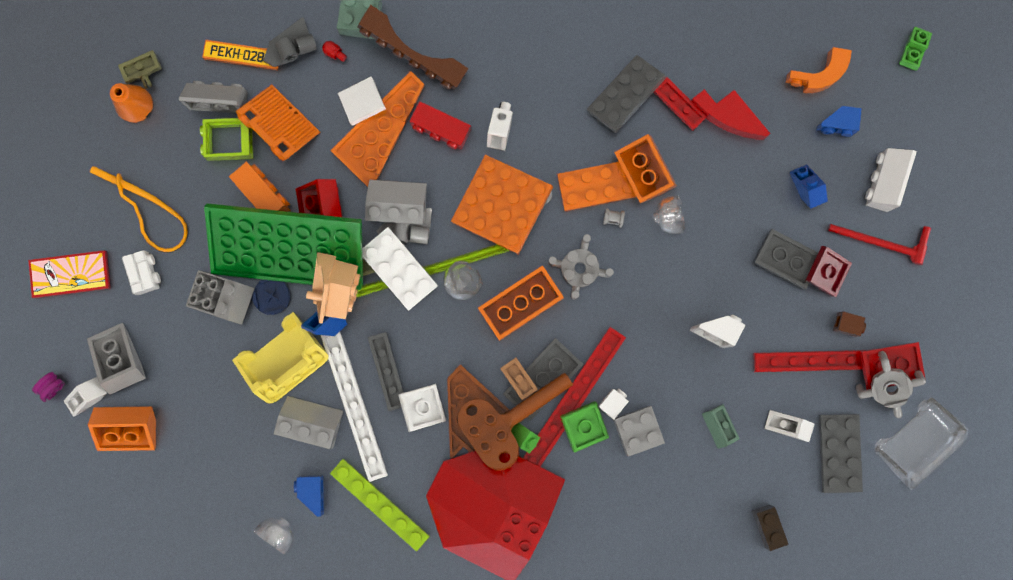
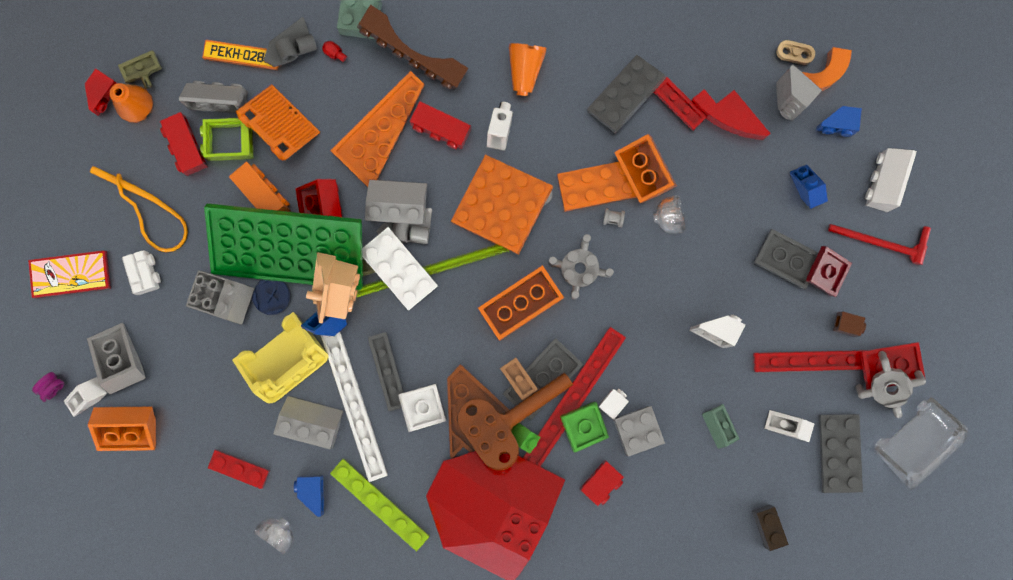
white tile [338,77,386,126] -> none
clear cylinder [443,261,483,300] -> none
bright green slope [899,27,932,71] -> none
none -> red slope [85,69,118,116]
none -> red brick [160,112,208,176]
none -> red plate [208,449,270,489]
none -> orange cone [509,43,546,96]
none -> red brick [579,460,624,506]
none -> tan plate [776,40,815,65]
none -> light grey slope [776,65,822,121]

